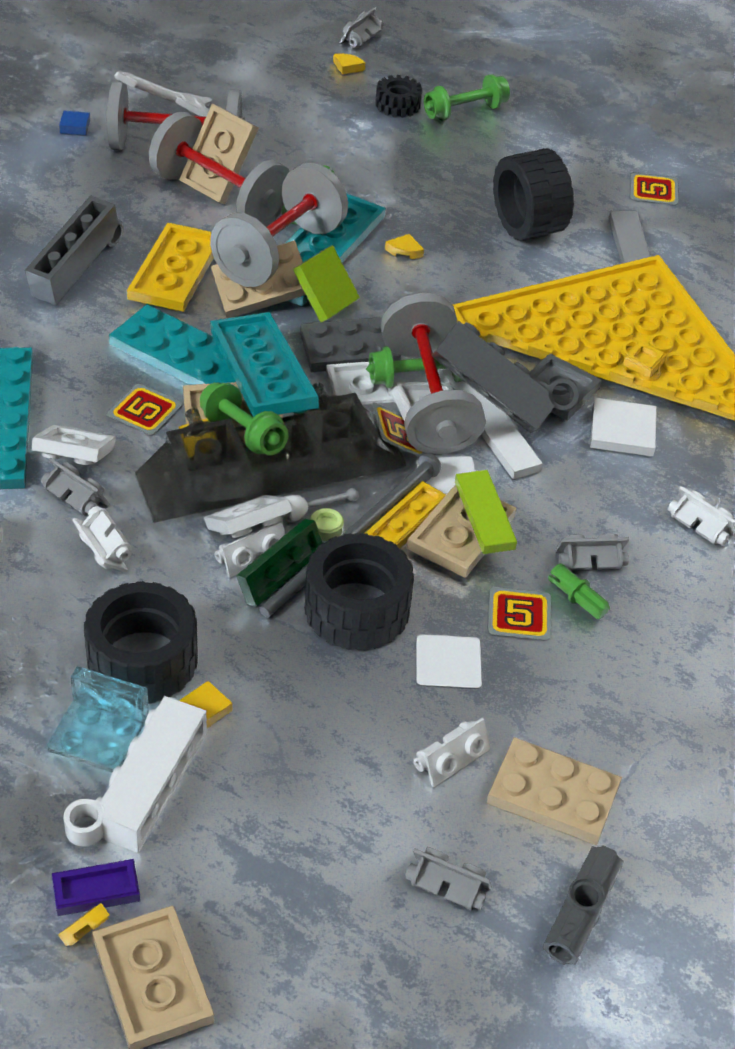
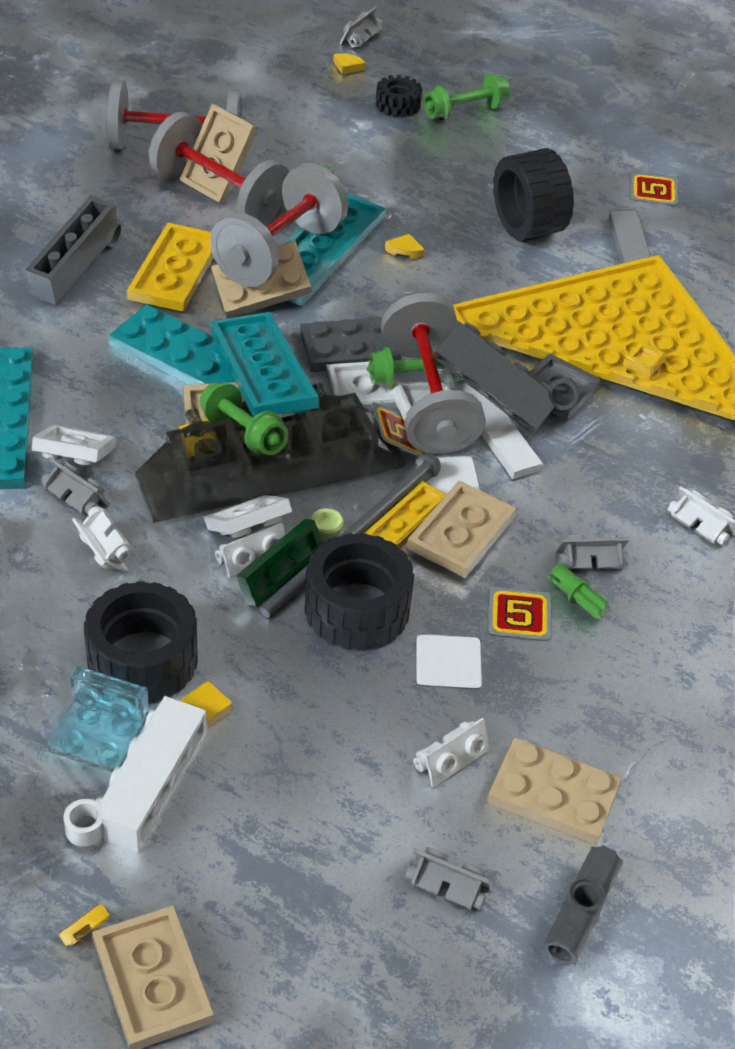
dark purple tile [52,859,140,916] -> none
blue tile [59,111,90,135] -> none
sticker [106,383,183,435] -> none
white piece [114,71,212,117] -> none
hinge [282,488,359,523] -> none
lime tile [293,245,360,322] -> none
lime tile [455,470,517,554] -> none
white tile [590,398,656,456] -> none

